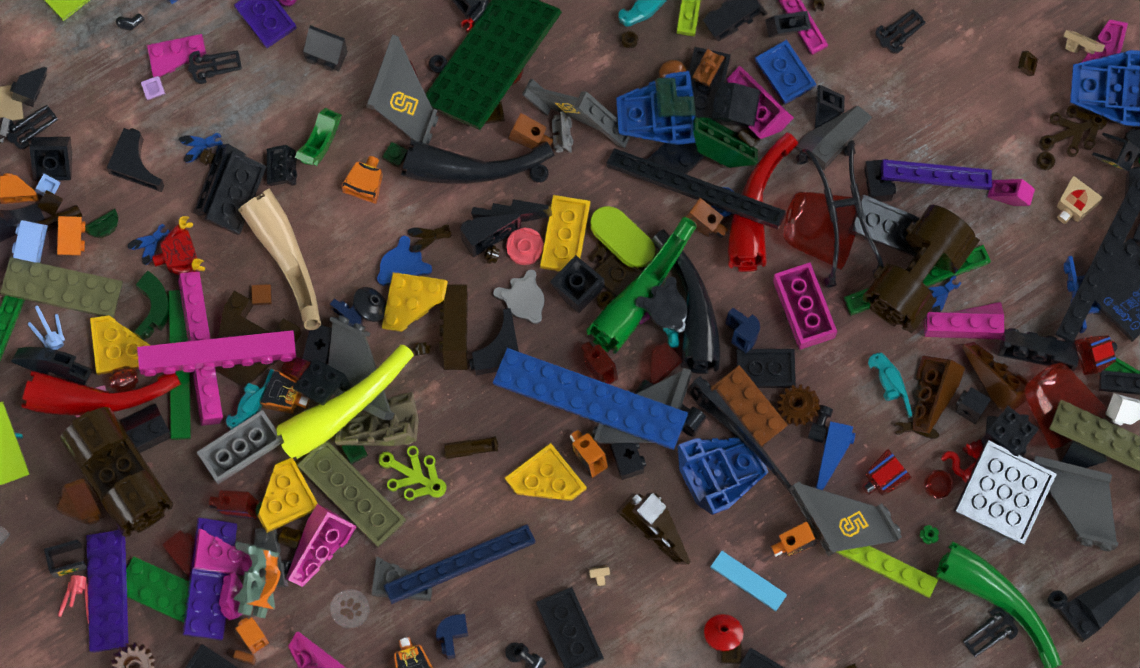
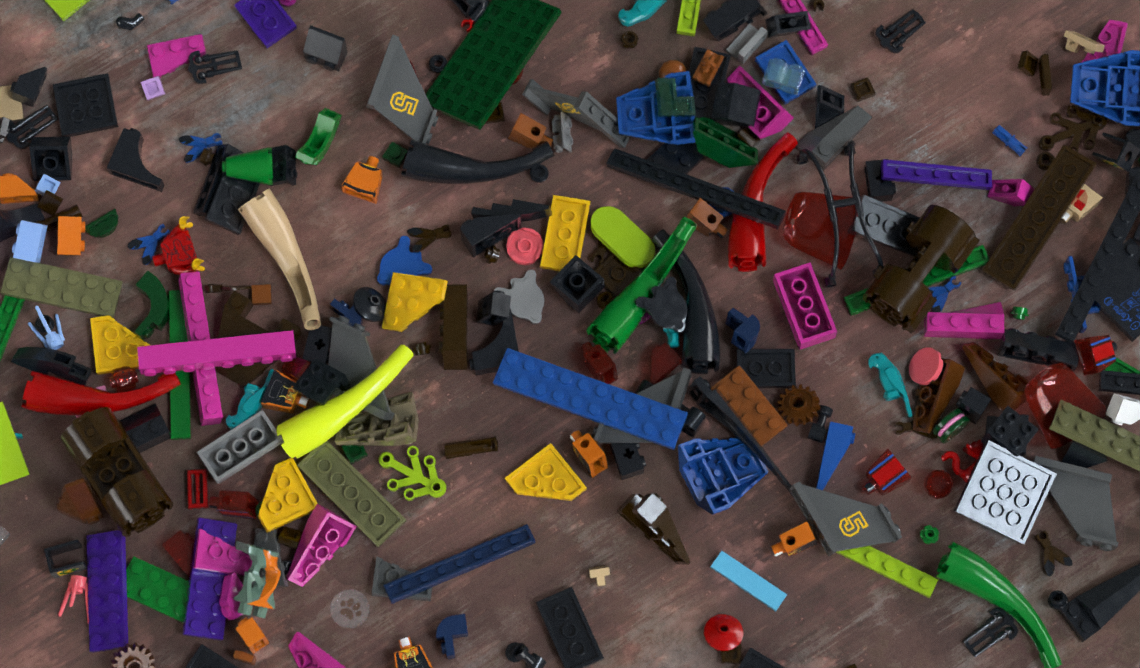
none -> black plate [35,315,55,333]
none -> black plate [53,73,119,137]
none -> red tile [187,469,208,510]
none -> dark brown piece [205,284,251,293]
none -> green cone [222,147,273,185]
none -> black brick [476,290,511,326]
none -> light grey panel [726,23,768,64]
none -> clear light blue brick [762,58,805,95]
none -> dark brown tile [851,77,876,102]
none -> coral tile [909,347,943,385]
none -> dark green head [933,408,970,444]
none -> dark brown plate [982,145,1097,291]
none -> blue axle [993,125,1028,157]
none -> green plate [1010,306,1029,320]
none -> dark brown piece [1035,530,1073,577]
none -> dark brown tile [1038,54,1052,96]

